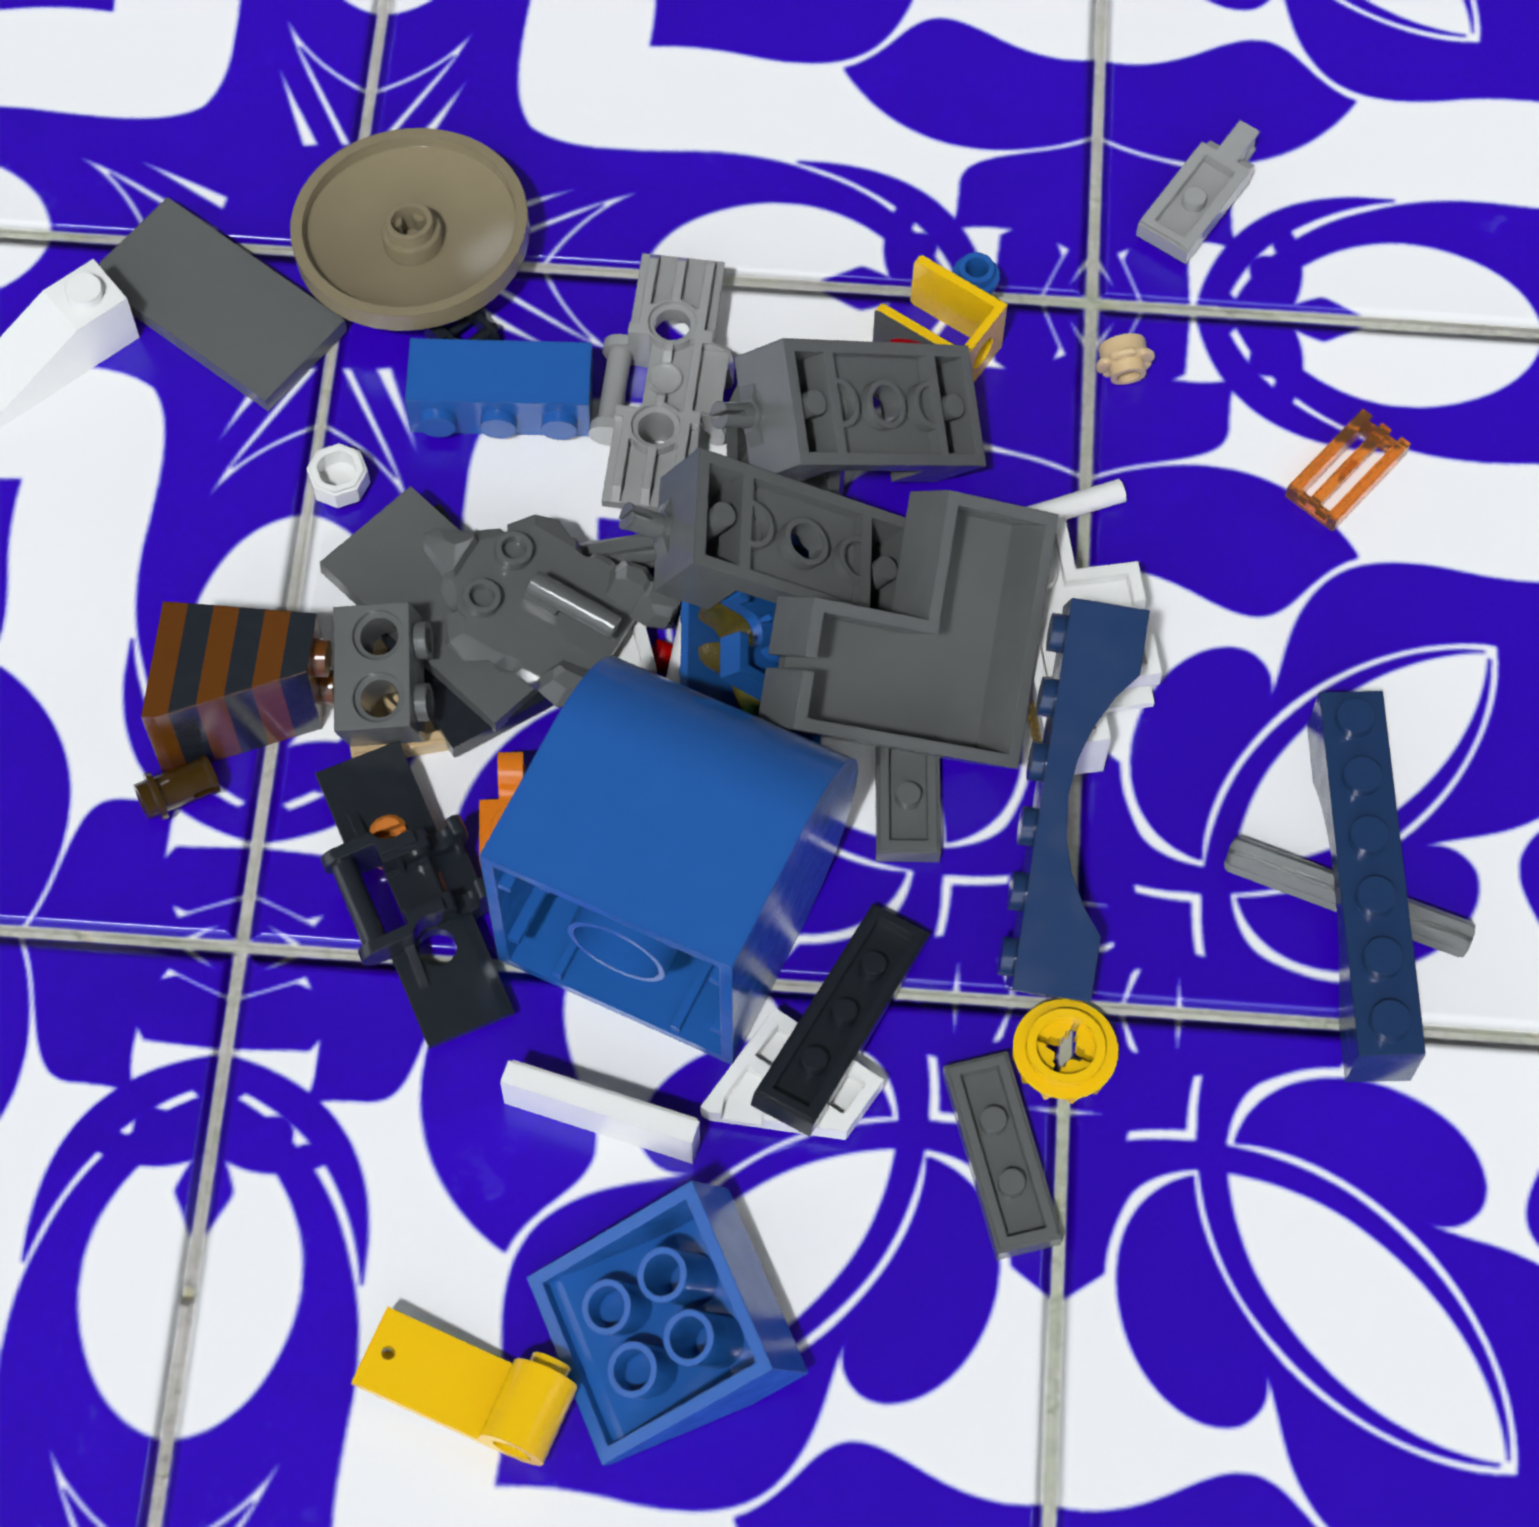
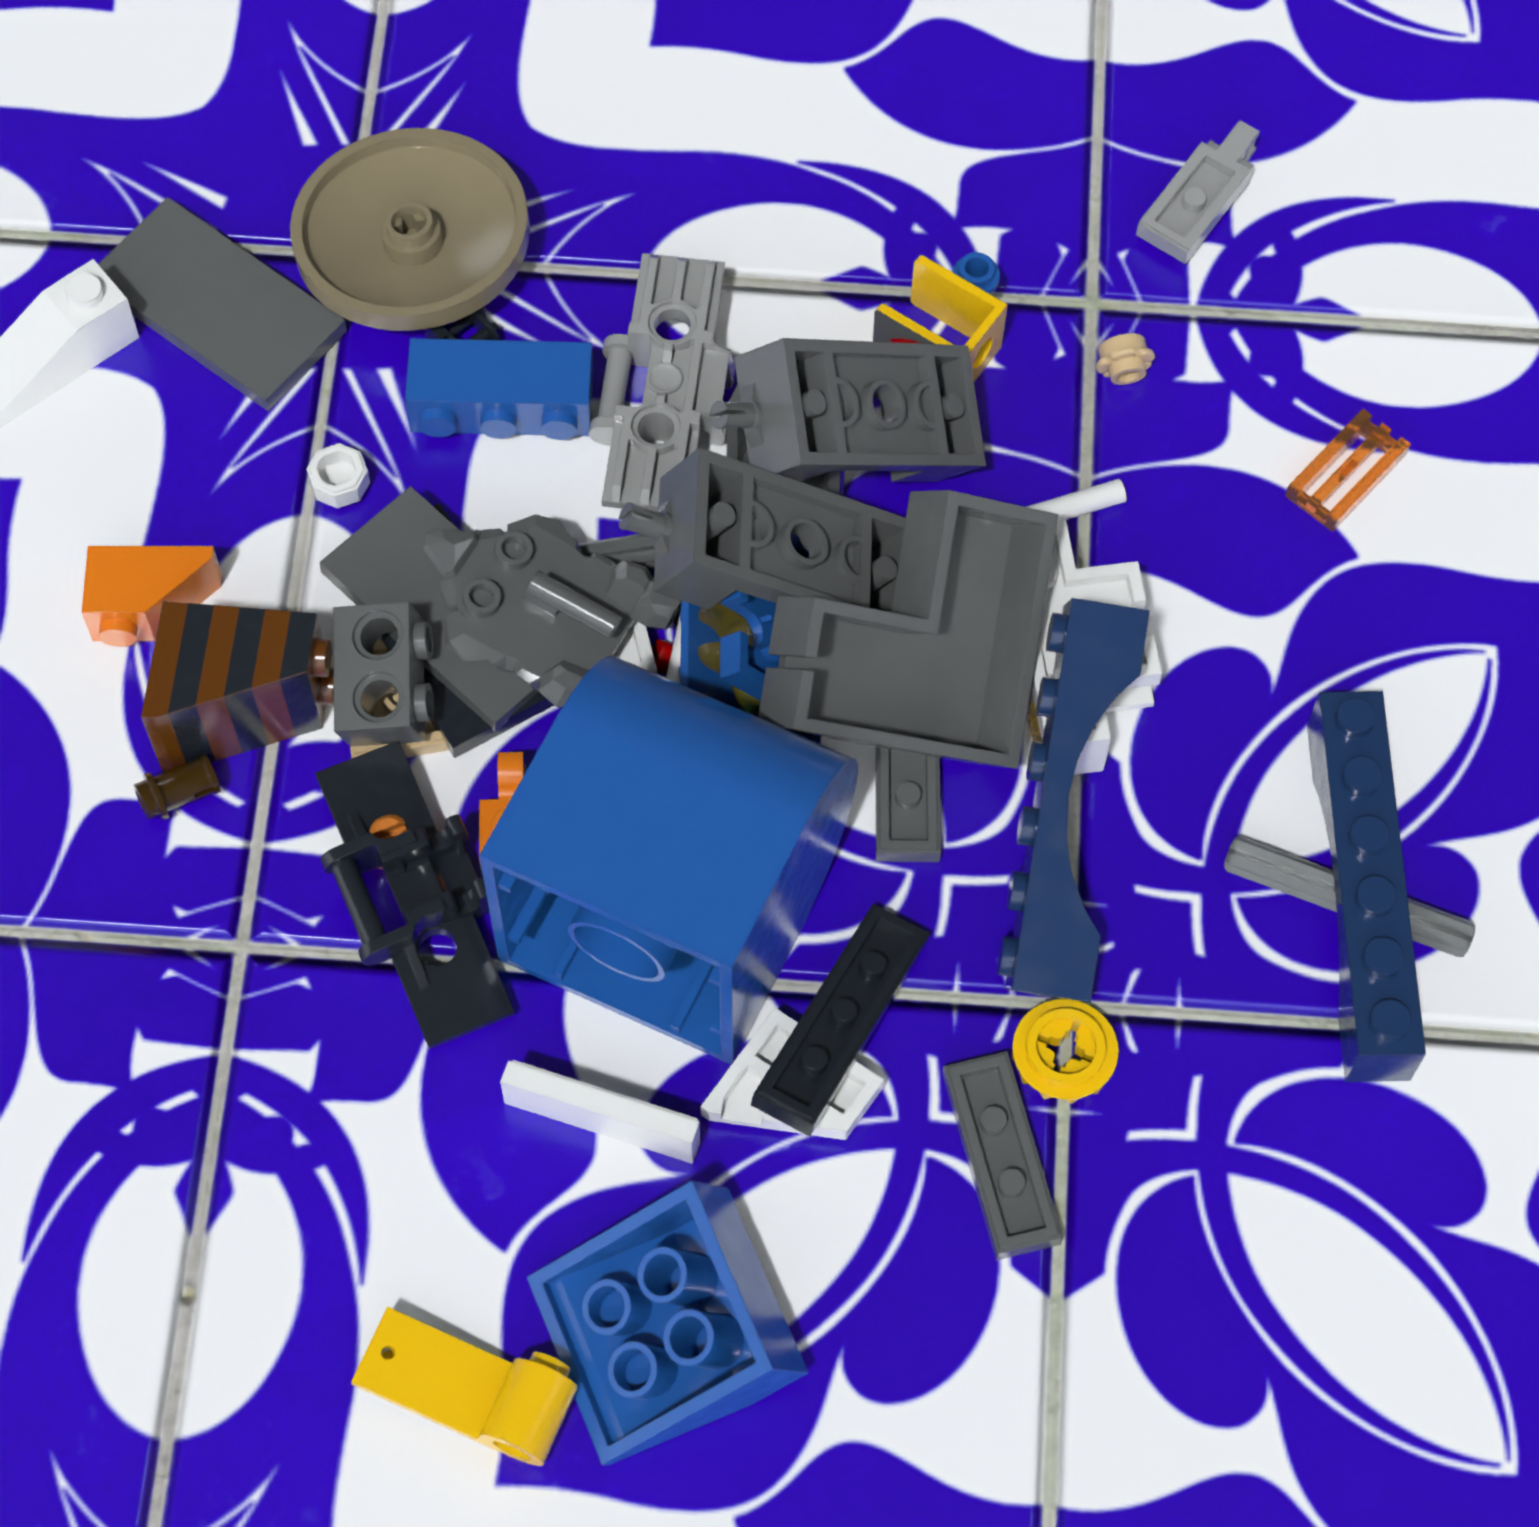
none -> orange slope [81,546,222,647]

